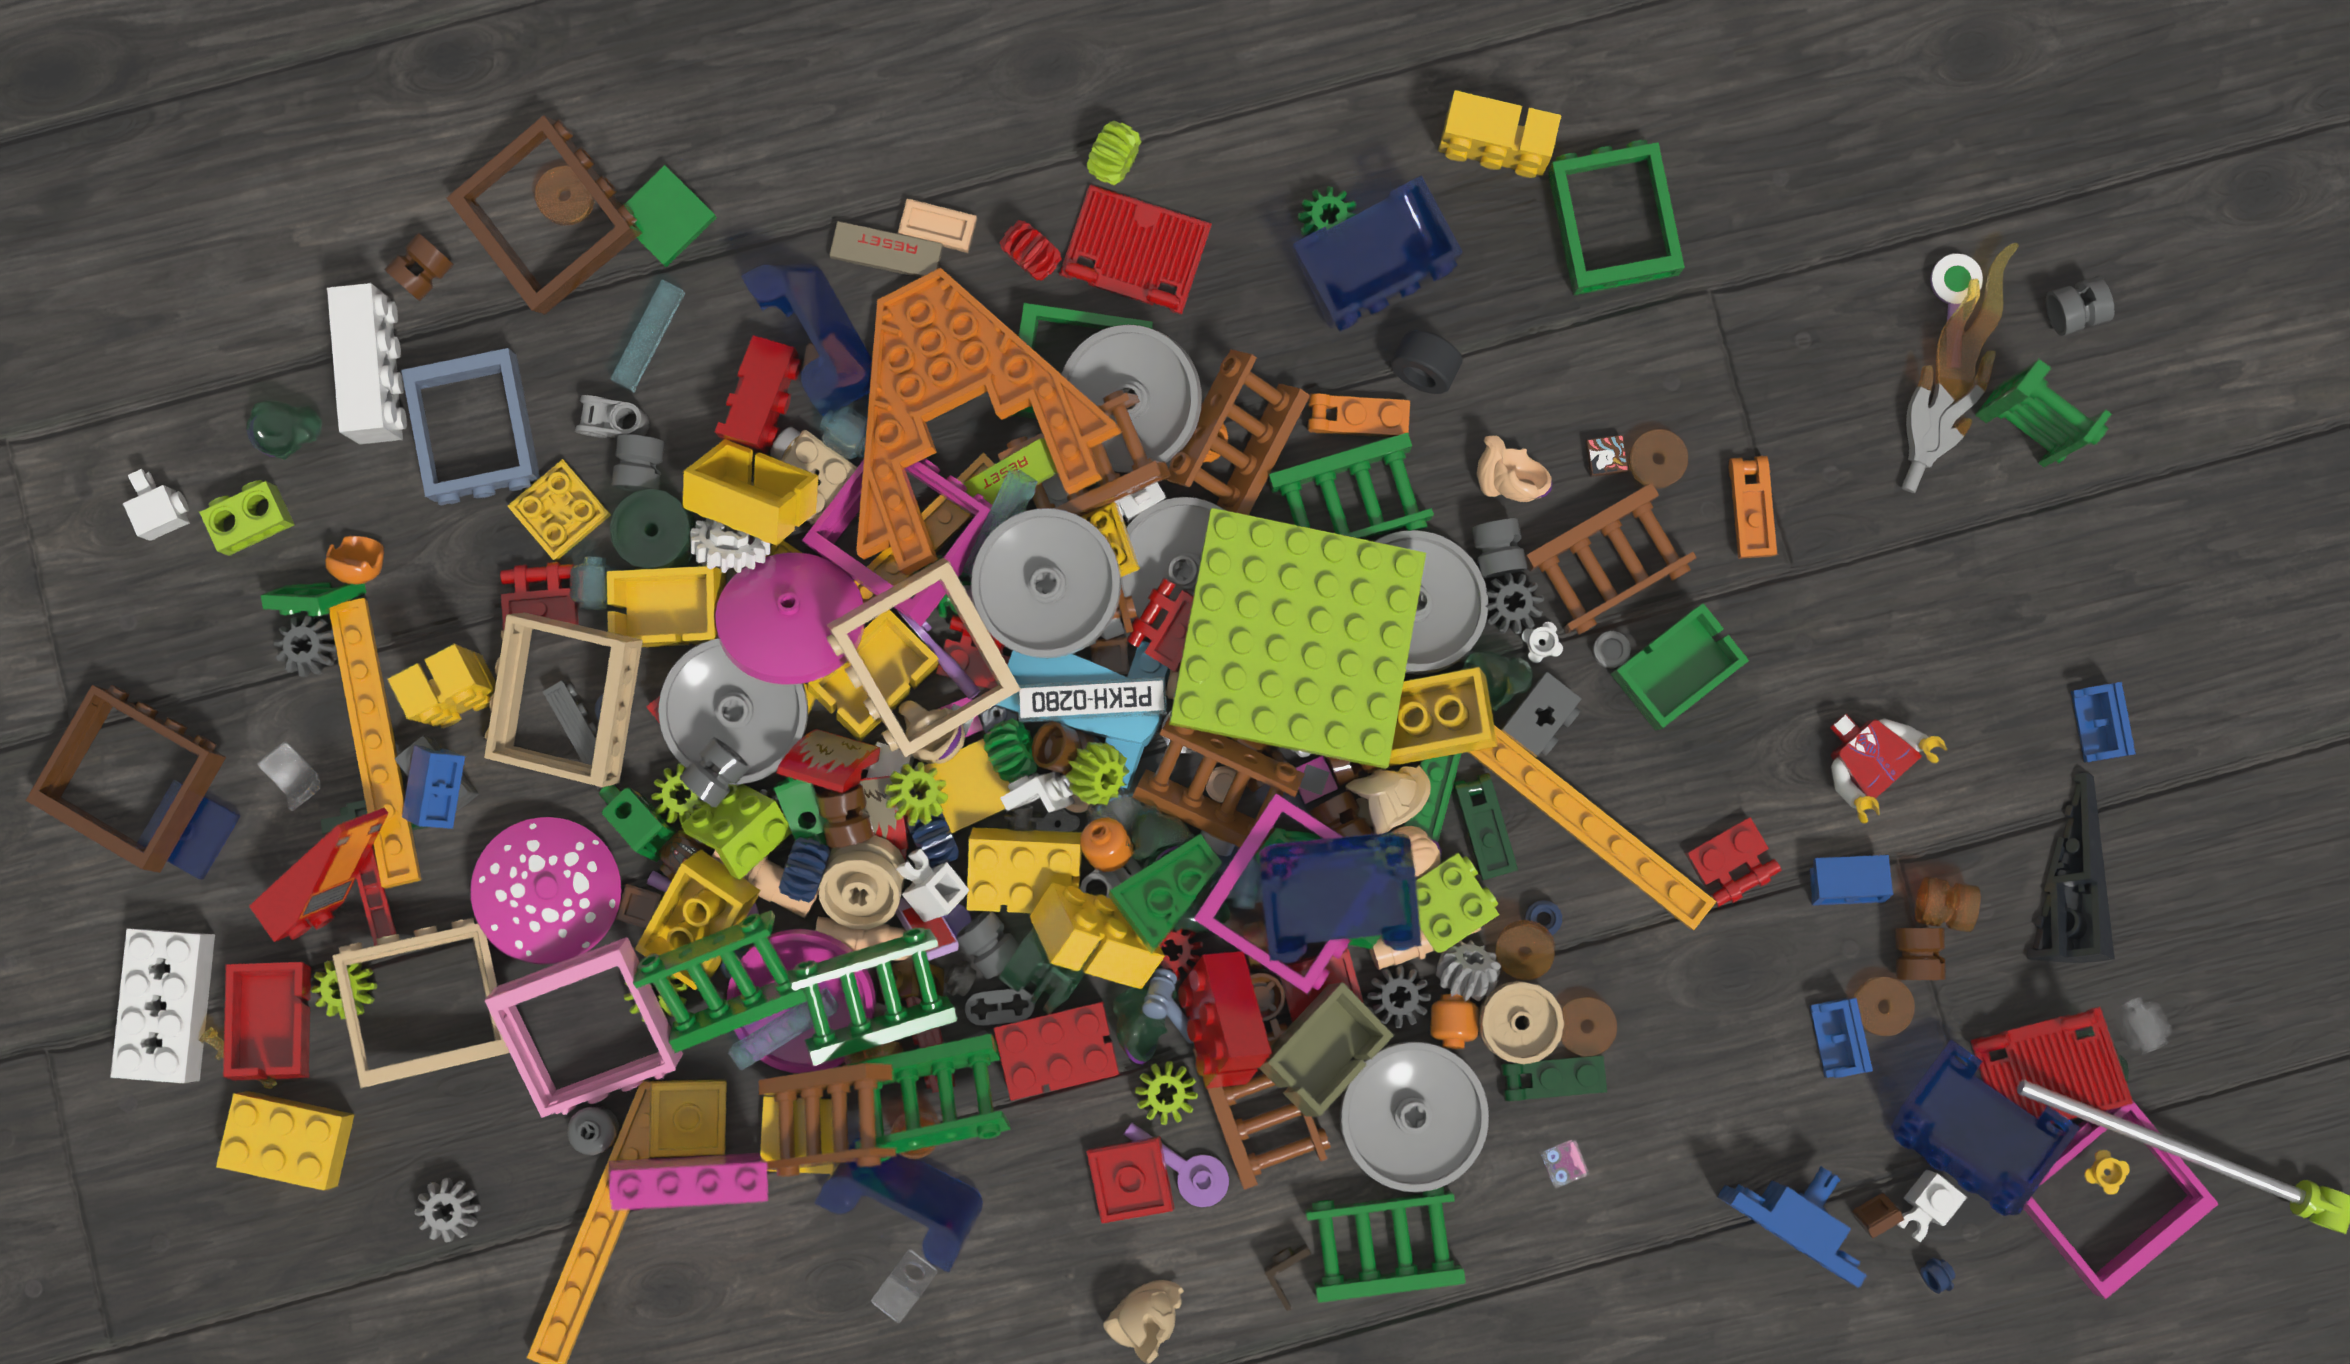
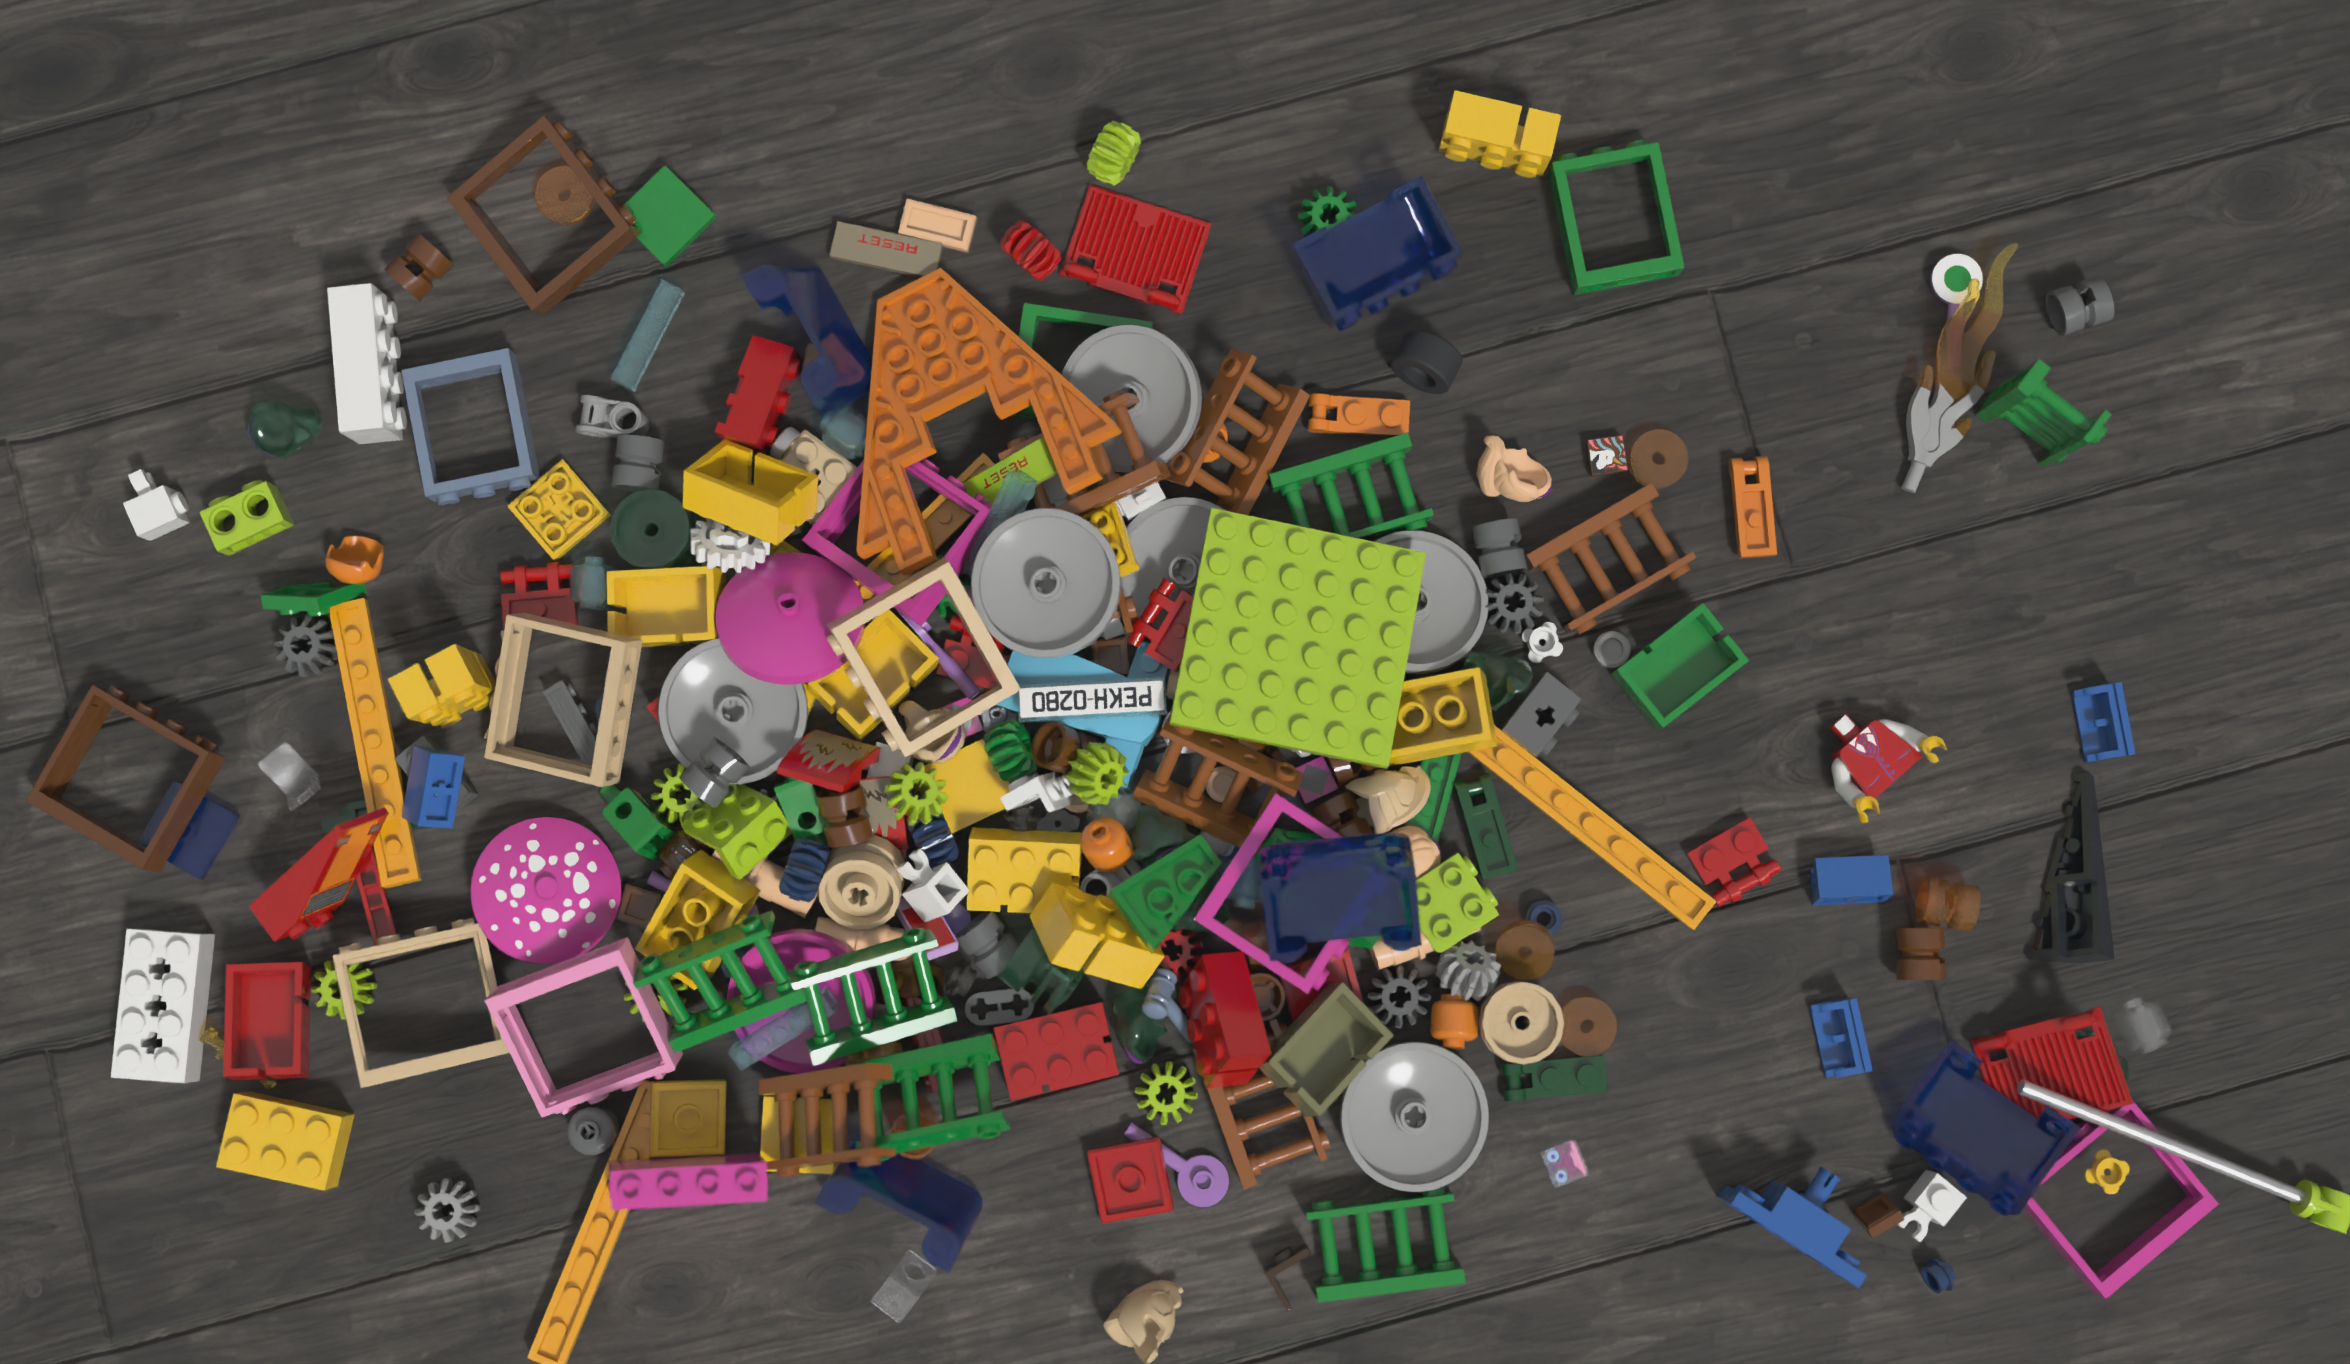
clear orange piece [1854,977,1915,1036] -> none

